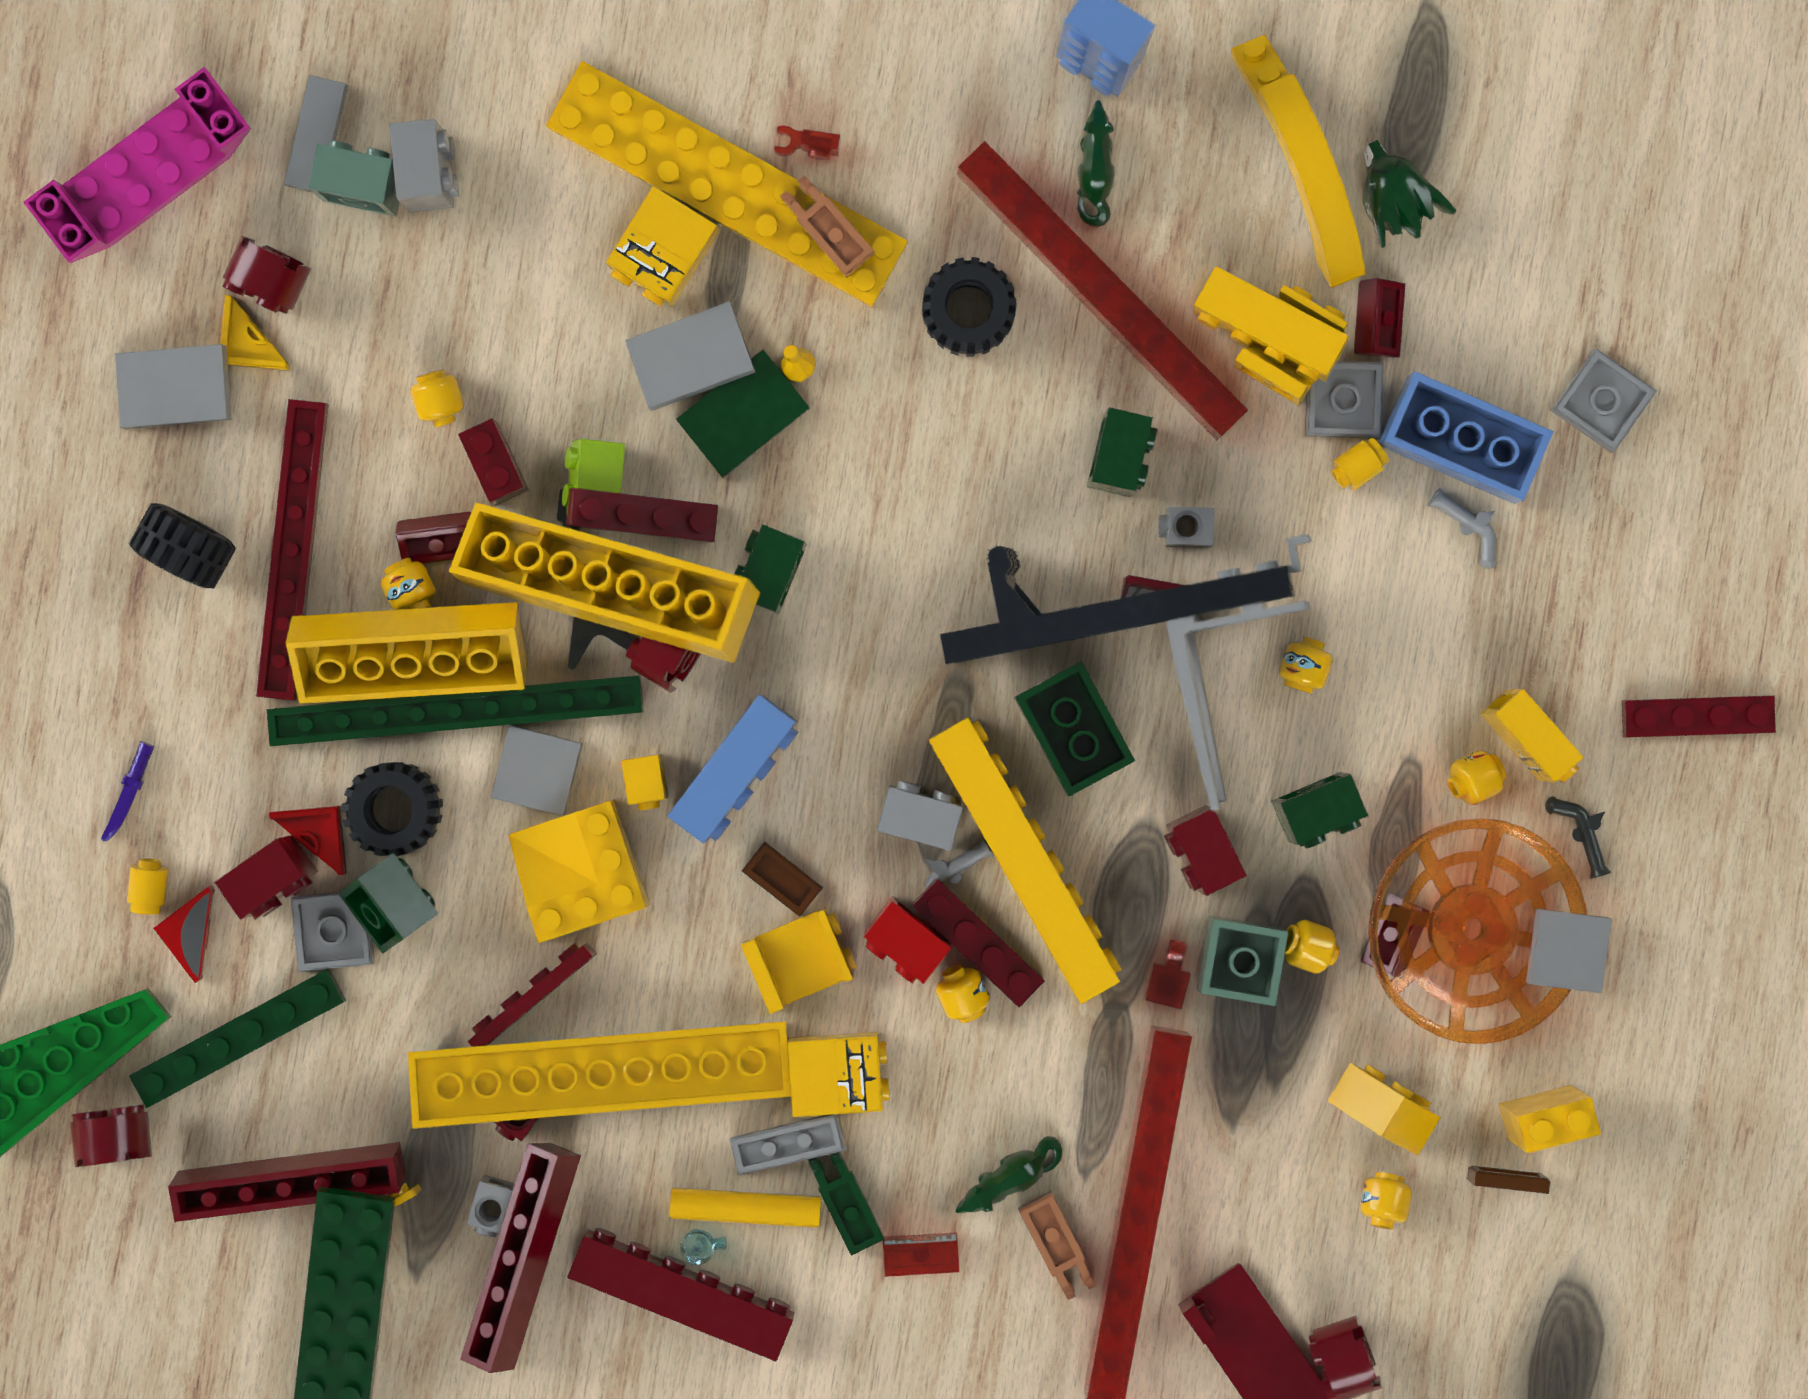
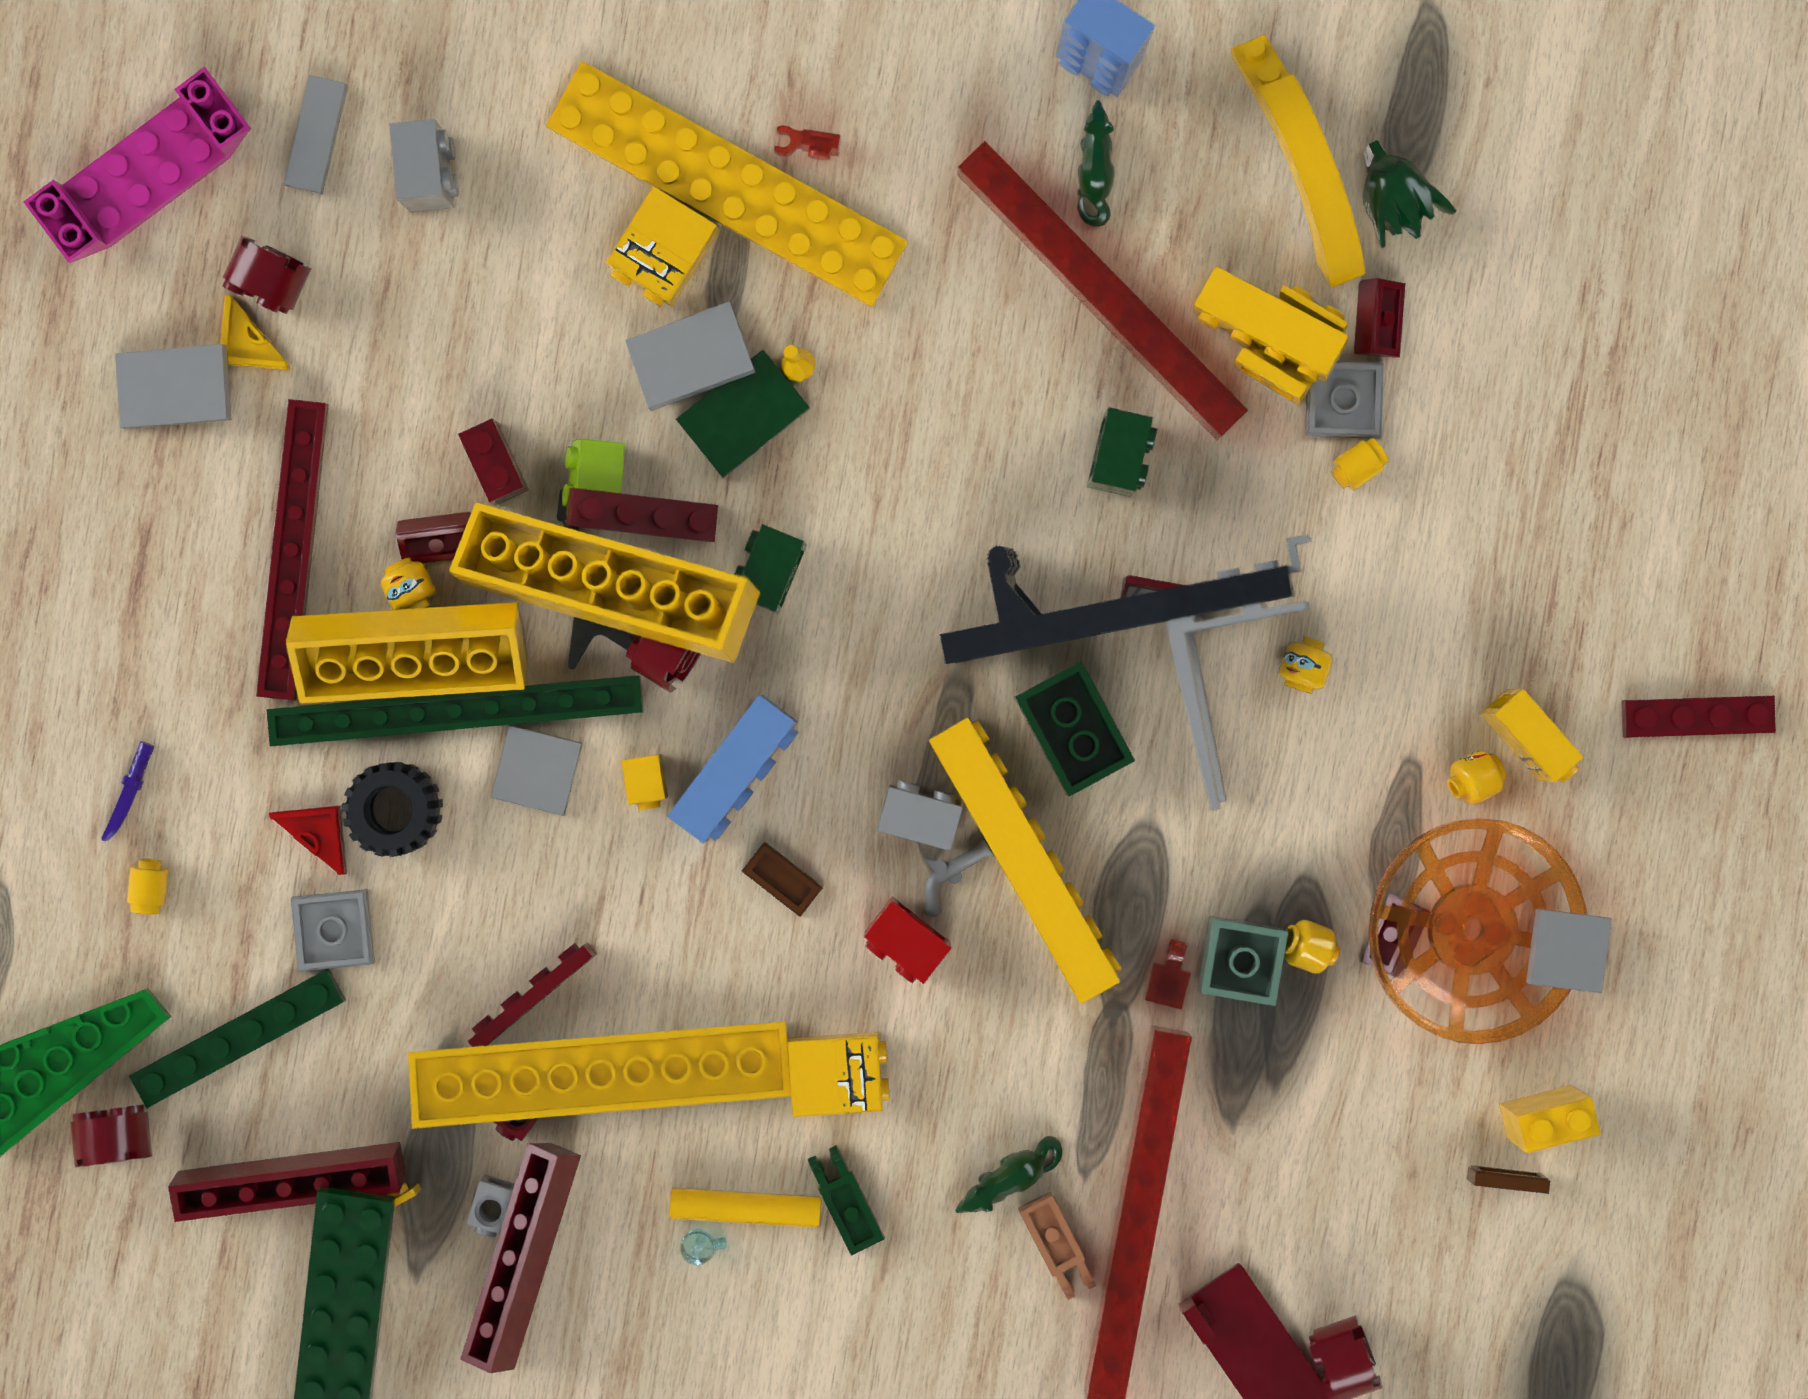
black tyre [129,503,236,589] -> none
tile [153,886,215,983] -> none
dark red brick [214,835,318,920] -> none
sand green brick [308,140,399,217] -> none
brick [338,852,439,954] -> none
yellow head [410,369,464,427] -> none
yellow slope [508,799,650,943] -> none
dark red brick [567,1228,795,1362] -> none
light grey tile [729,1114,847,1175] -> none
yellow panel [741,907,857,1014] -> none
nougat hinge [780,176,875,278] -> none
clear red panel [883,1232,959,1277] -> none
dark red plate [911,878,1045,1008] -> none
black tyre [922,257,1017,357] -> none
yellow head [935,964,990,1023] -> none
light grey brick [1158,507,1214,548] -> none
dark red brick [1164,805,1247,896] -> none
dark green brick [1271,772,1368,849] -> none
yellow brick [1327,1063,1441,1156] -> none
yellow head [1360,1172,1412,1230] -> none
medium blue brick [1378,372,1554,504] -> none
light grey piece [1428,488,1497,569] -> none
pearl dark grey piece [1545,796,1611,879] -> none
light grey tile [1550,348,1657,453] -> none

